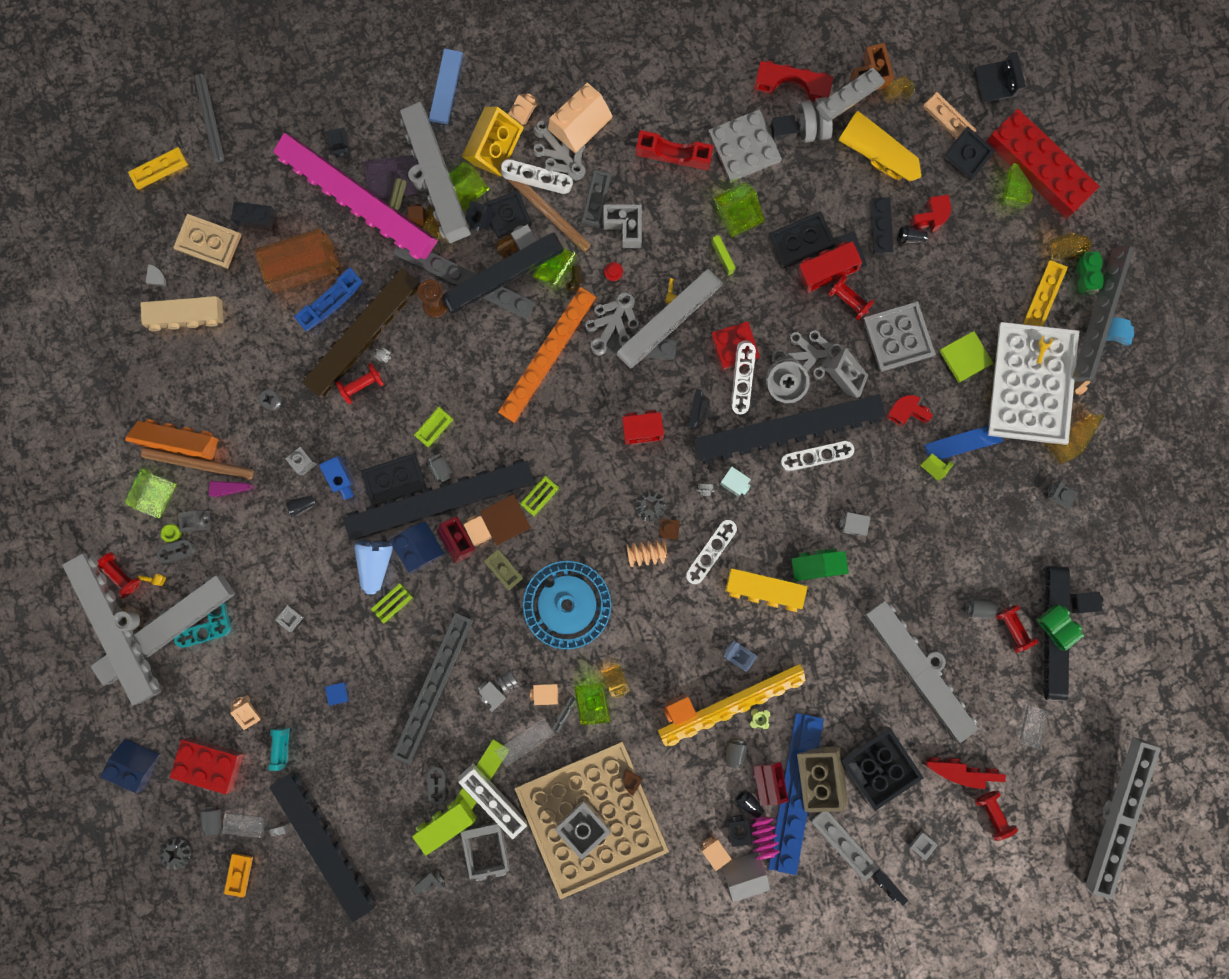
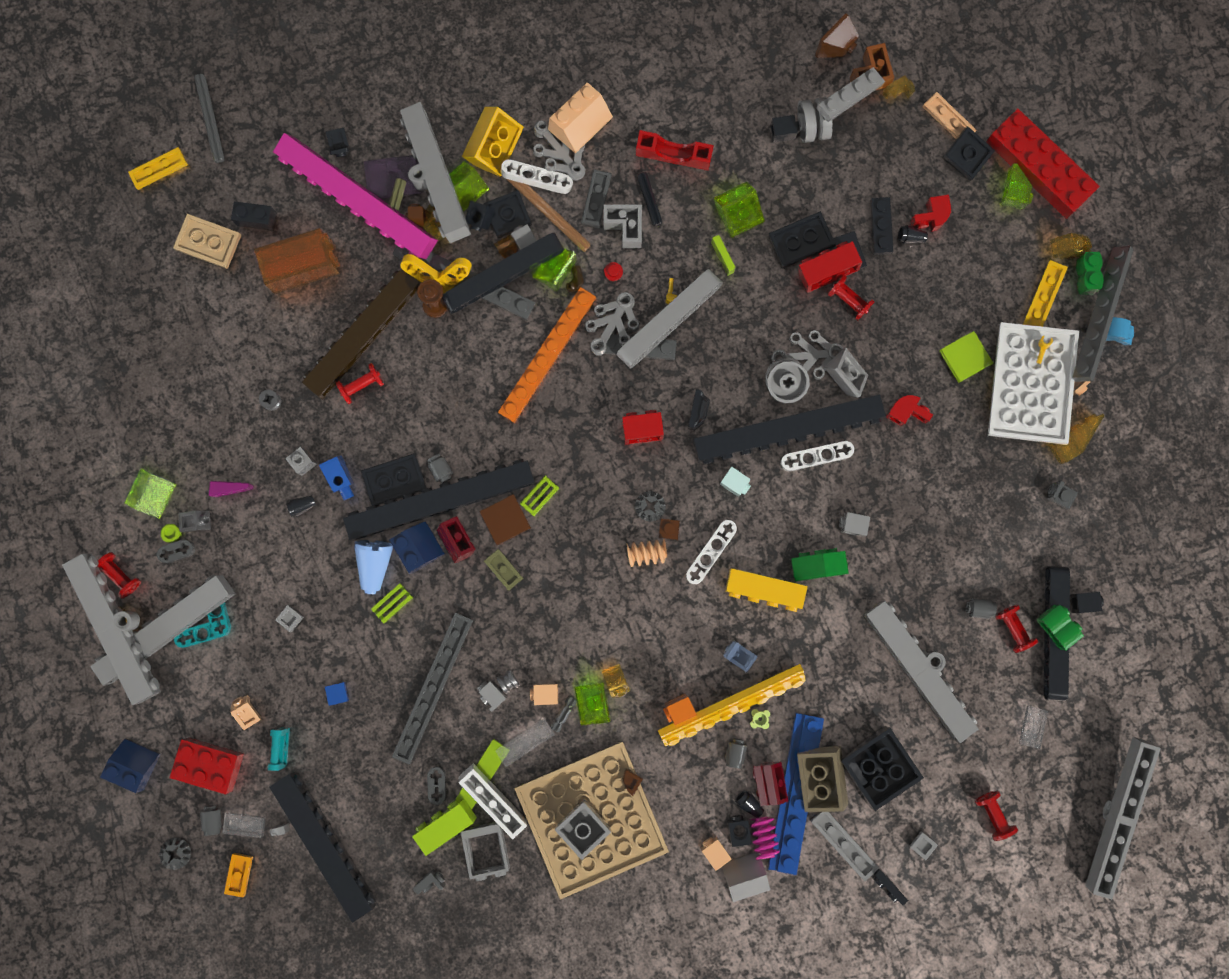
orange slope [125,419,218,461] -> none
yellow hand [137,573,166,586] -> none
tan brick [141,296,223,331] -> none
medium nougat axle [141,447,254,480] -> none
light grey tile [145,264,167,286] -> none
blue slope [294,267,363,332] -> none
light grey plate [373,347,391,364] -> none
lime tile [414,406,454,448] -> none
medium blue tile [429,49,463,125] -> none
light nougat brick [463,515,493,546] -> none
light nougat bracket [508,93,540,125] -> none
dark azure piece [523,561,611,649] -> none
light grey plate [696,484,715,496] -> none
light grey plate [708,109,782,182] -> none
red brick [710,321,760,373] -> none
white beam [731,340,756,414] -> none
red arch [754,61,834,102] -> none
yellow panel [838,111,921,182] -> none
light grey plate [863,302,936,372] -> none
lime tile [920,453,954,481] -> none
red slope [922,757,1006,789] -> none
blue slope [924,426,1003,460] -> none
black bracket [975,52,1026,103] -> none
none -> yellow beam [401,254,472,294]
none -> black axle [637,172,662,226]
none -> reddish brown slope [815,13,859,58]

